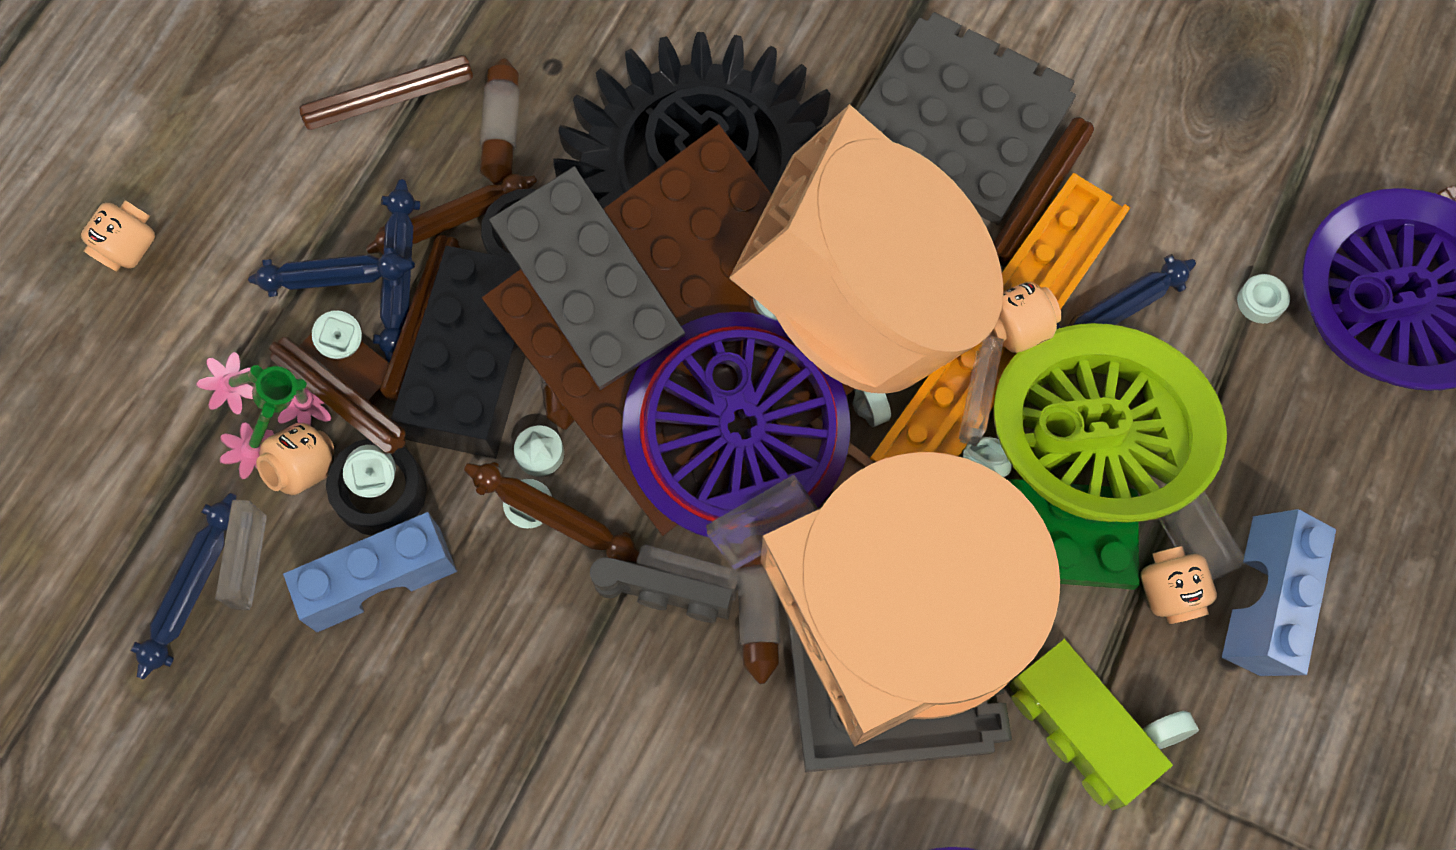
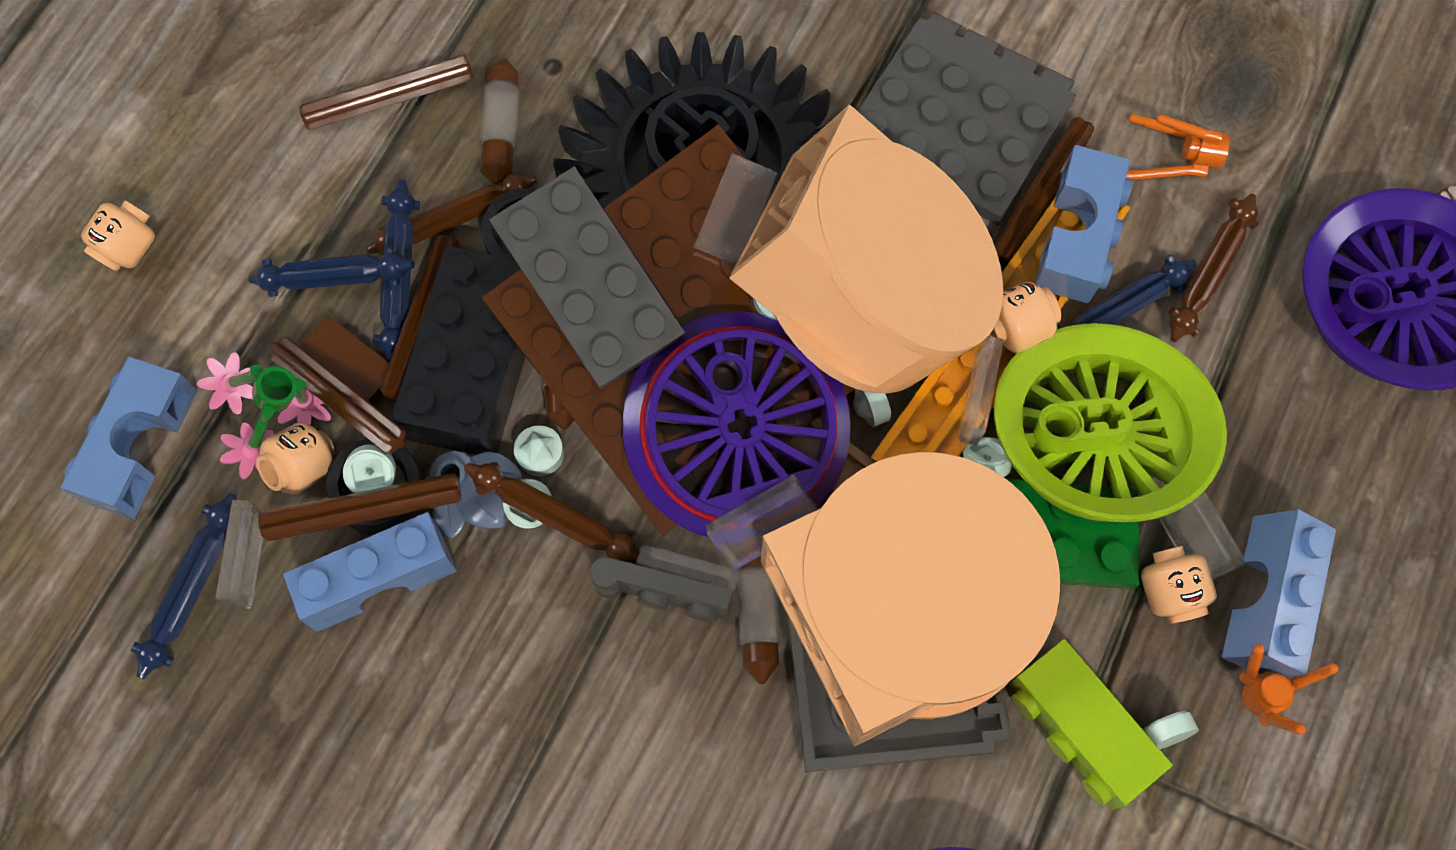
light aqua tile [312,311,362,359] -> none
light aqua tile [1237,274,1290,324] -> none
none -> medium blue arch [60,356,198,520]
none -> reddish brown axle [258,473,462,541]
none -> sand blue plate [429,451,522,539]
none -> clear tile [694,153,777,265]
none -> medium blue arch [1035,145,1133,304]
none -> orange plant [1126,114,1230,180]
none -> reddish brown wheel [1168,194,1259,342]
none -> orange plant [1239,644,1339,735]

